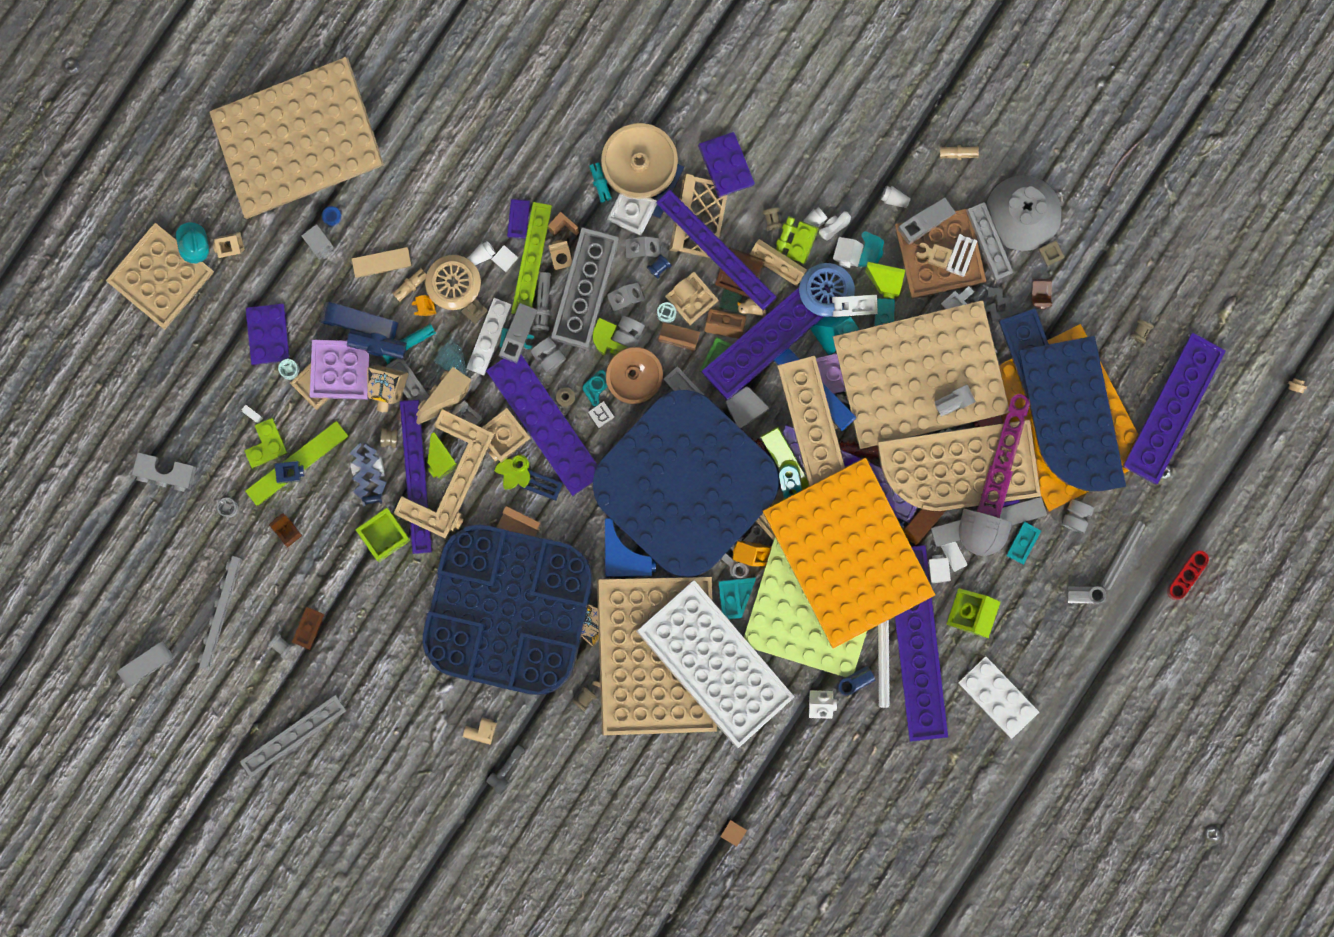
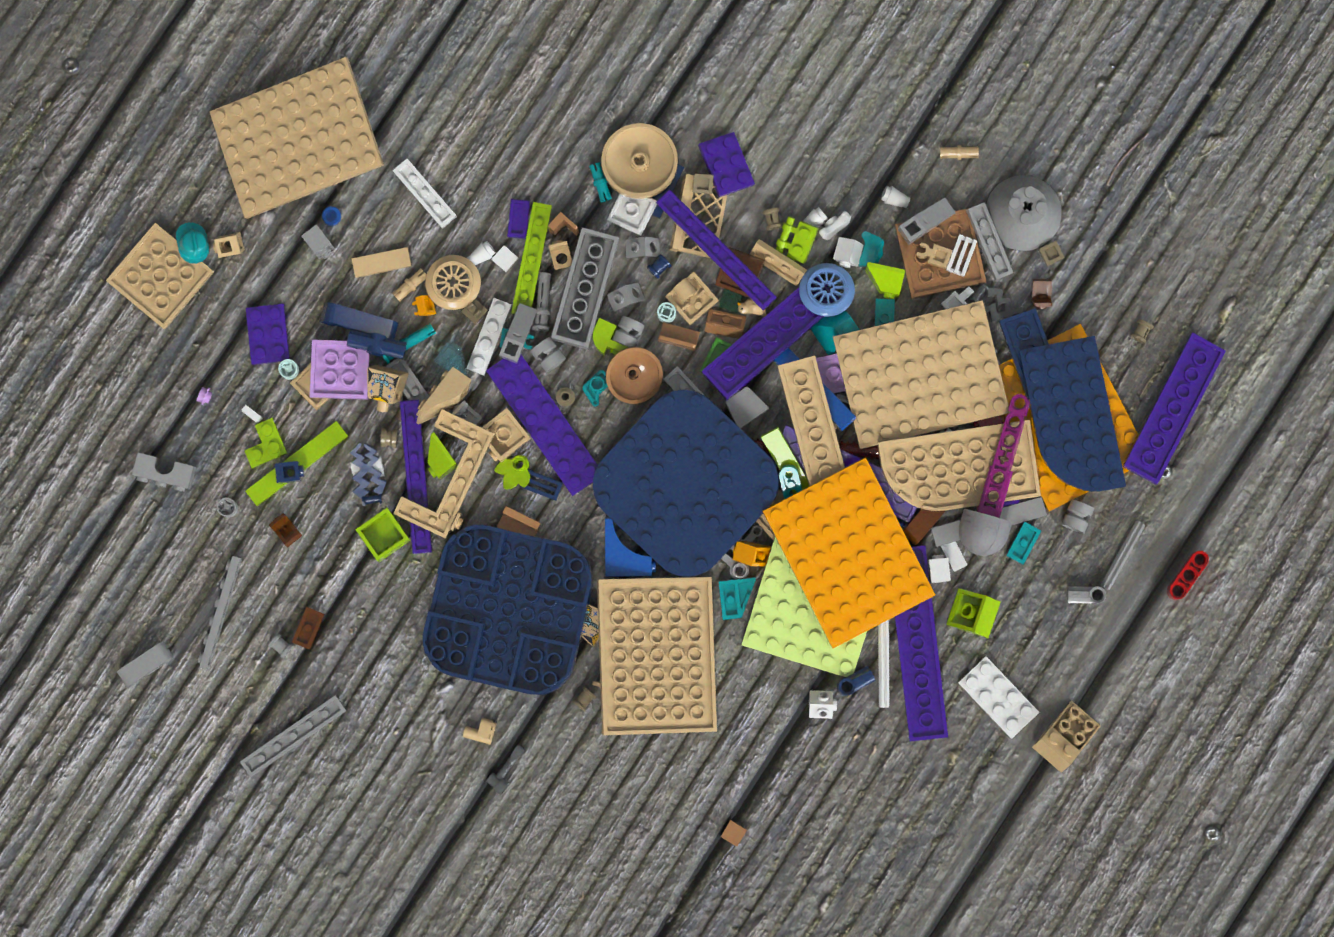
white tile [588,401,615,428] -> none
white plate [636,580,794,748] -> none
white plate [832,295,878,317] -> none
light grey piece [934,384,976,416] -> none
tan plate [1288,378,1307,393] -> none
none -> lavender plate [197,387,212,405]
none -> white plate [393,159,457,229]
none -> dark tan plate [692,173,714,194]
none -> tan slope [1032,701,1101,773]

